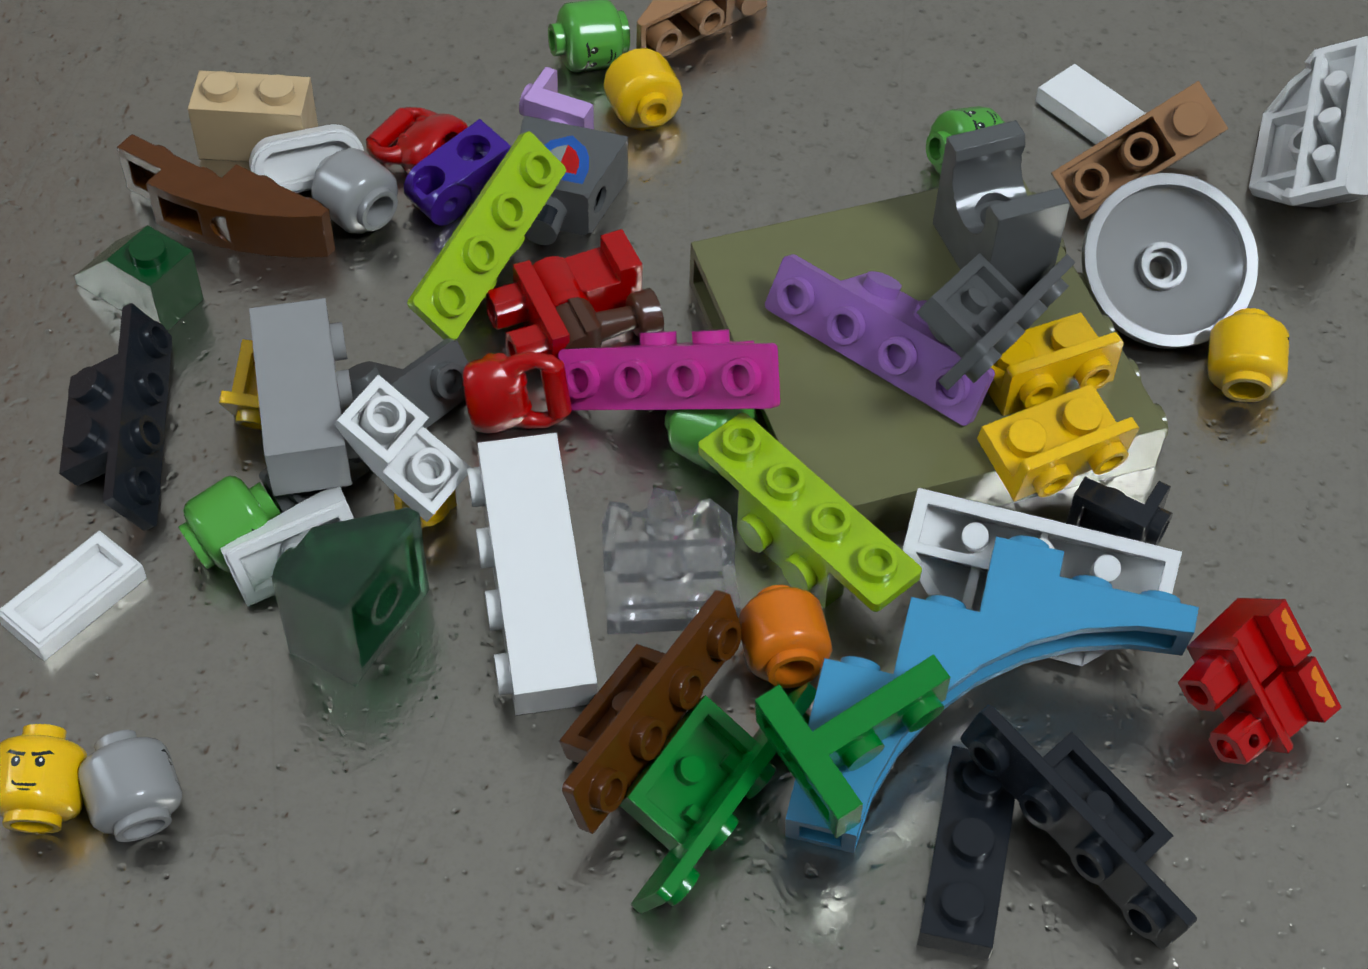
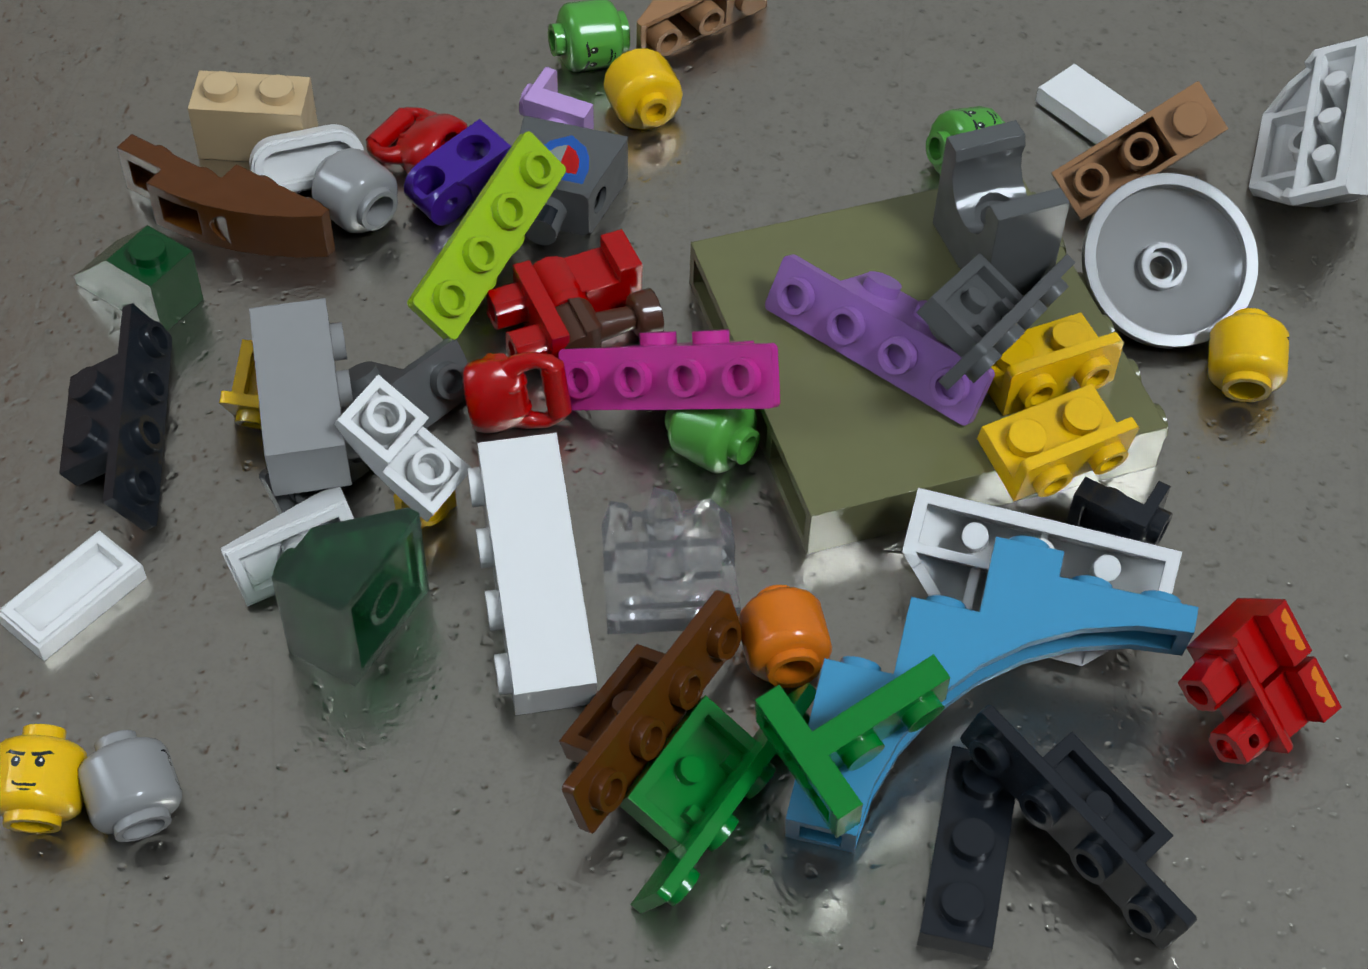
bright green head [178,476,281,572] -> none
lime bracket [698,413,922,612] -> none

